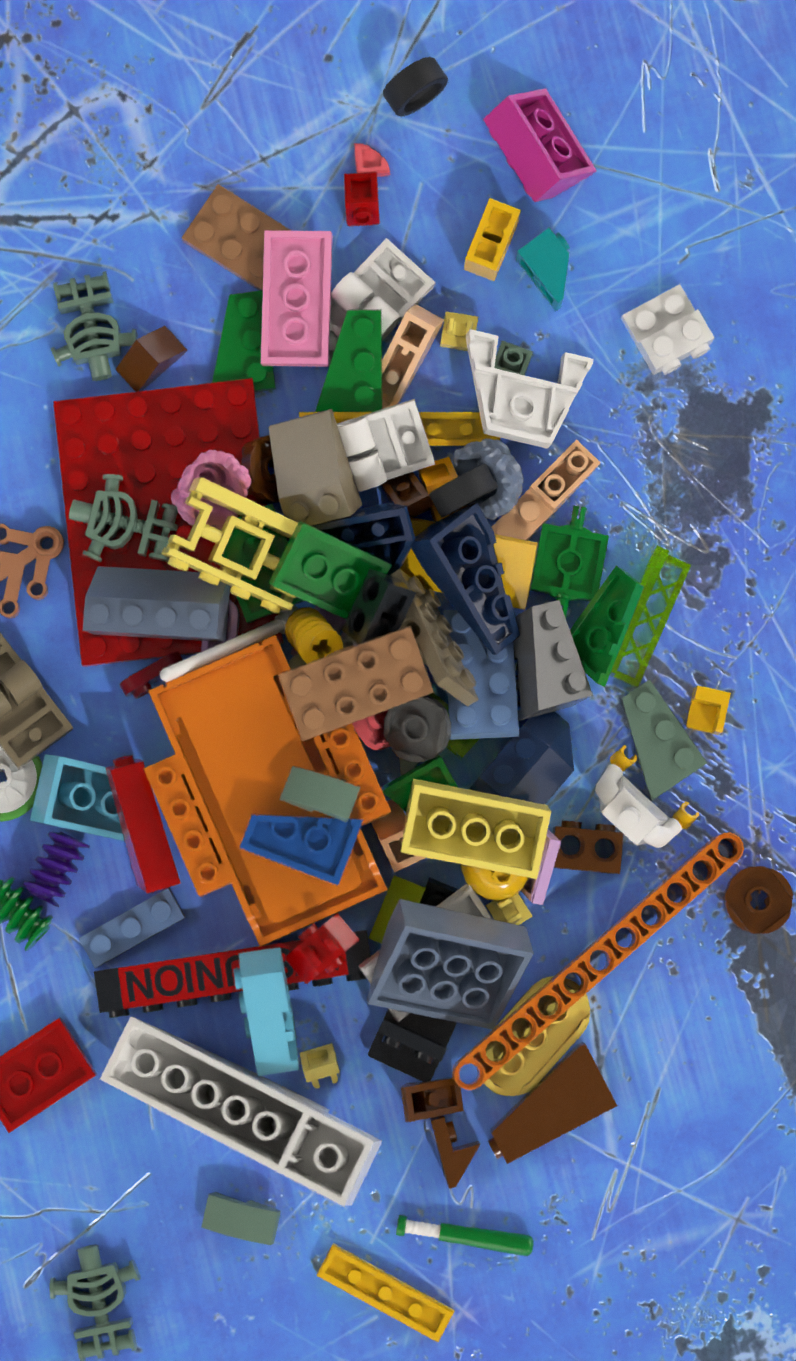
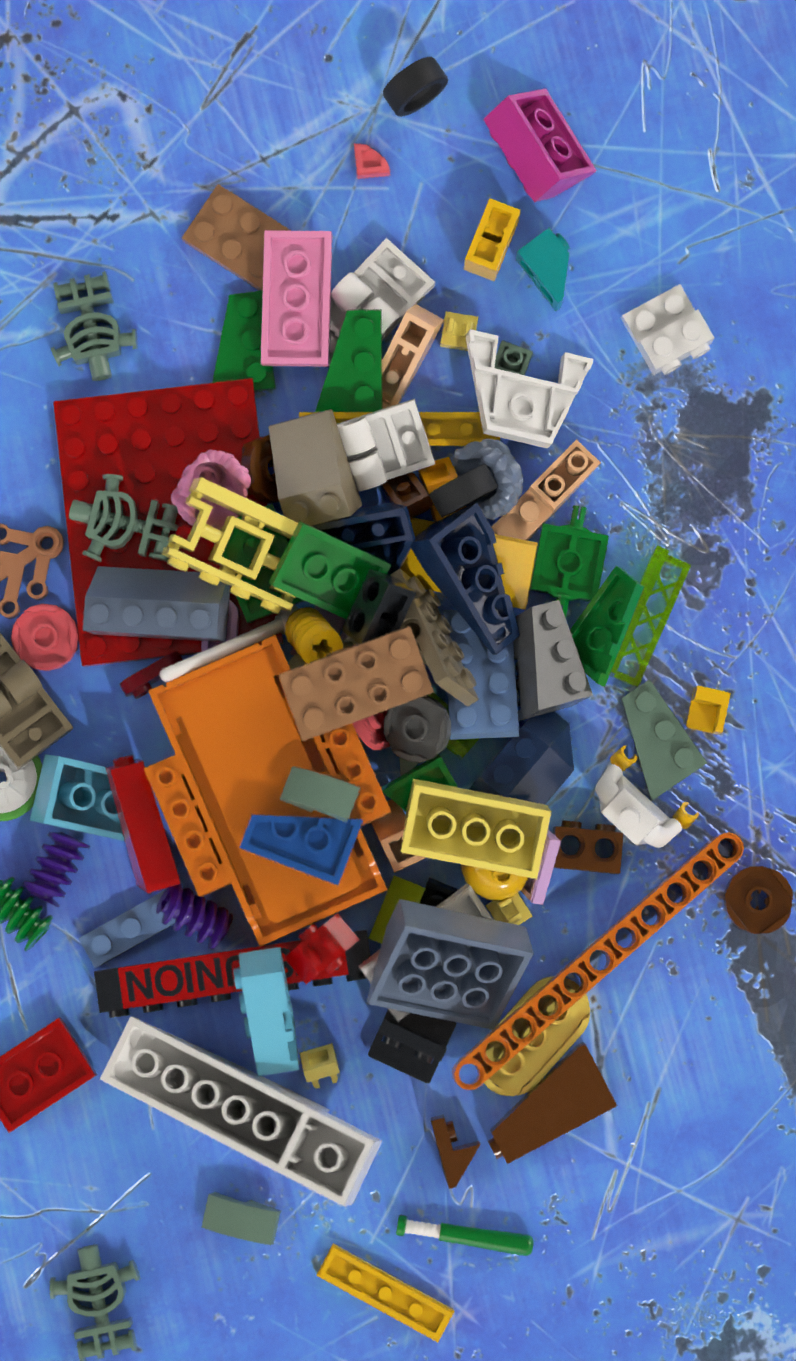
reddish brown slope [115,326,187,392] -> none
red bracket [344,172,380,226] -> none
reddish brown slope [401,1077,464,1122] -> none
none -> coral tile [11,603,79,671]
none -> dark purple piece [156,884,233,950]

